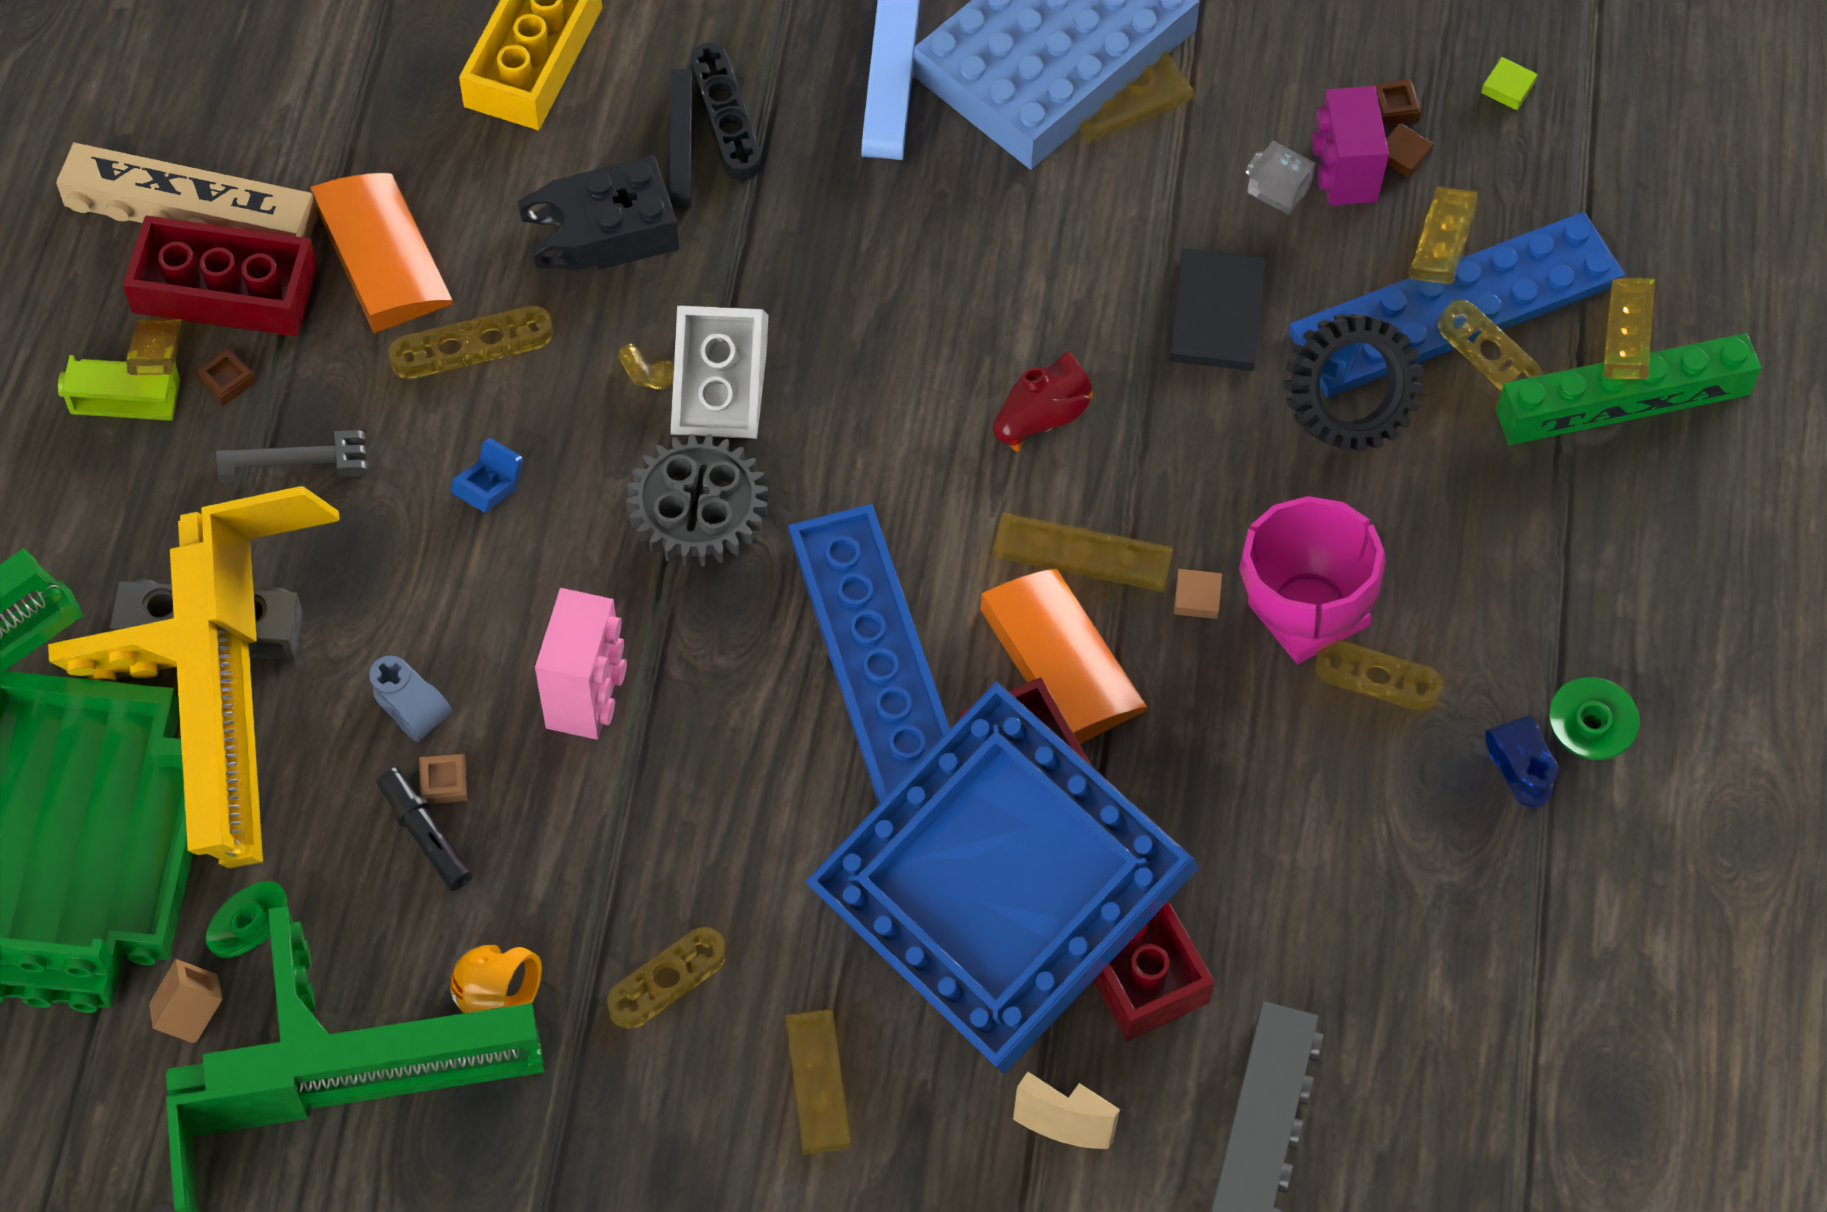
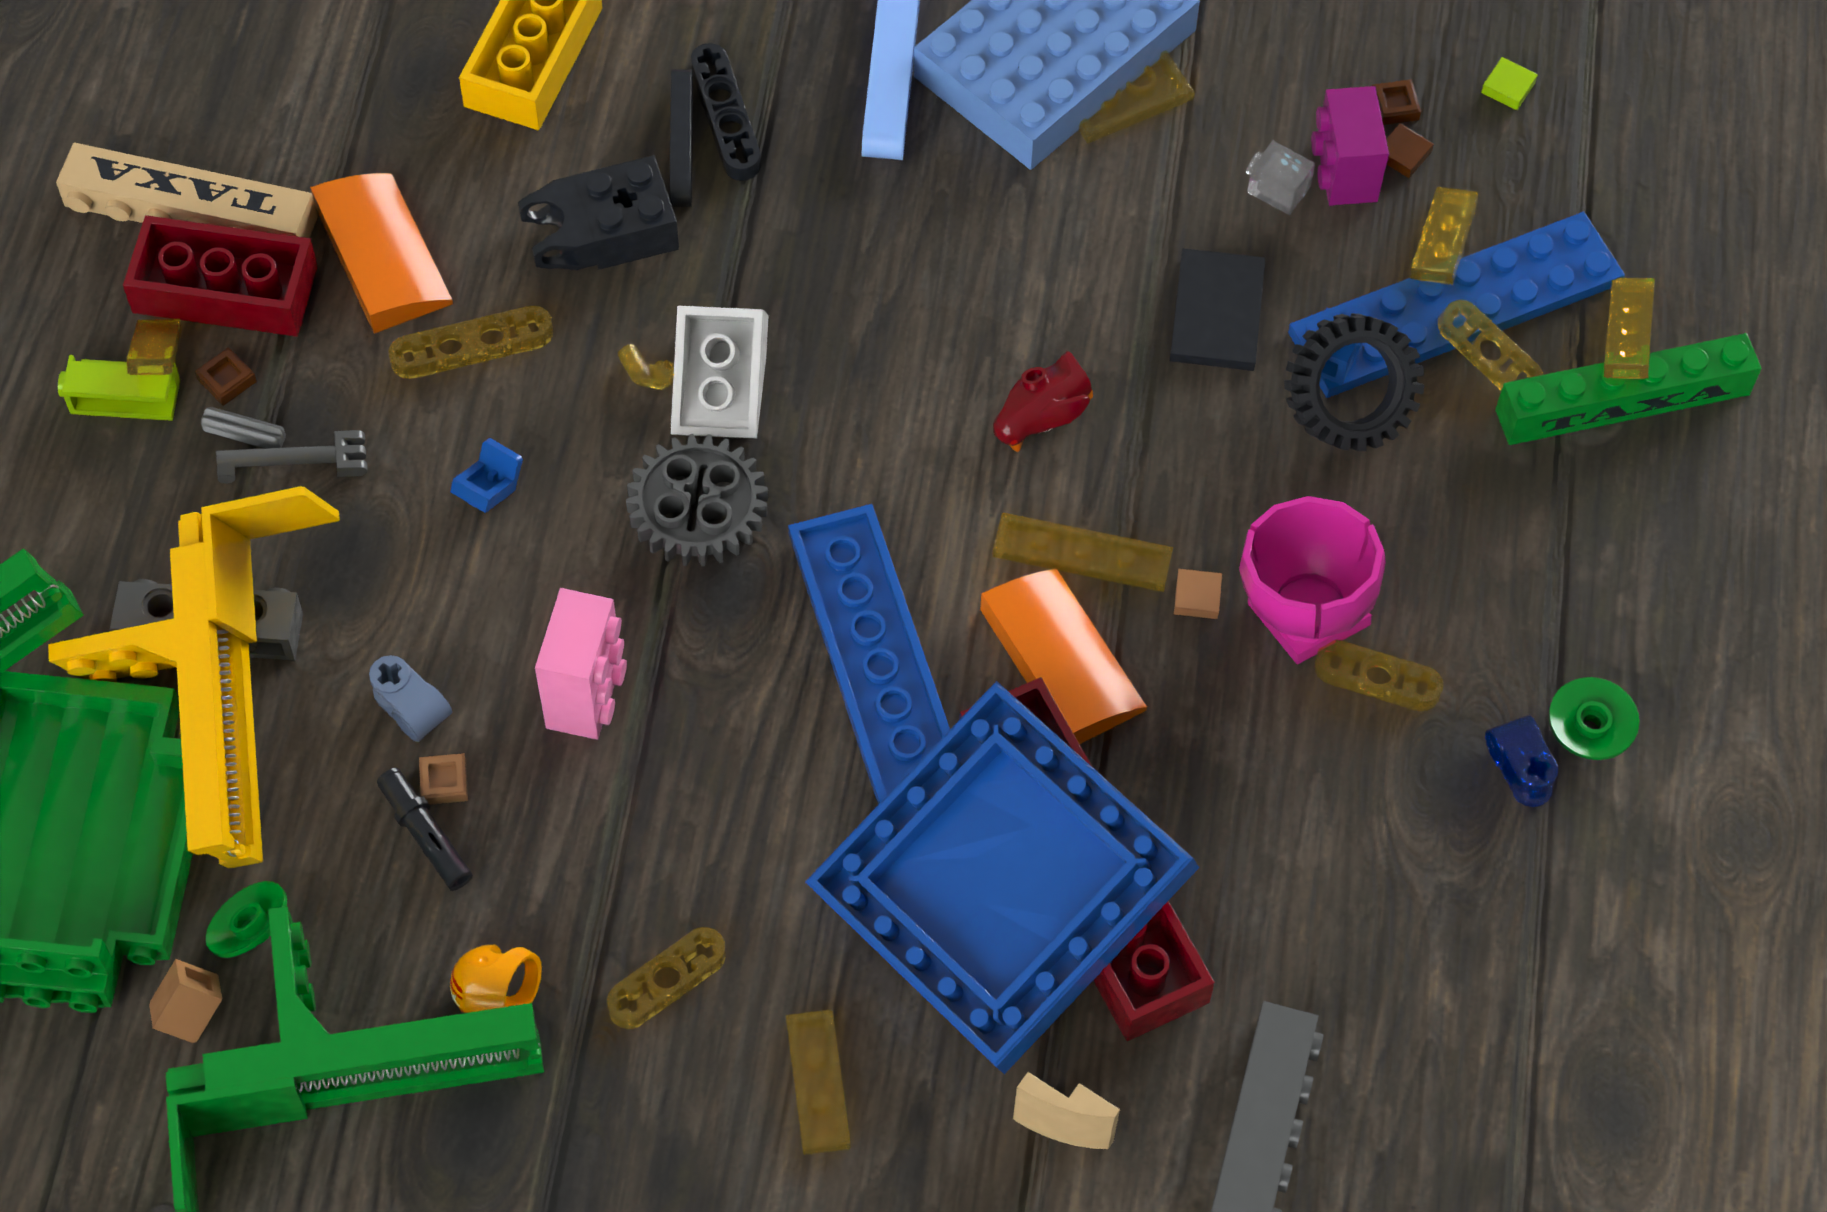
none -> dark grey axle [201,407,286,449]

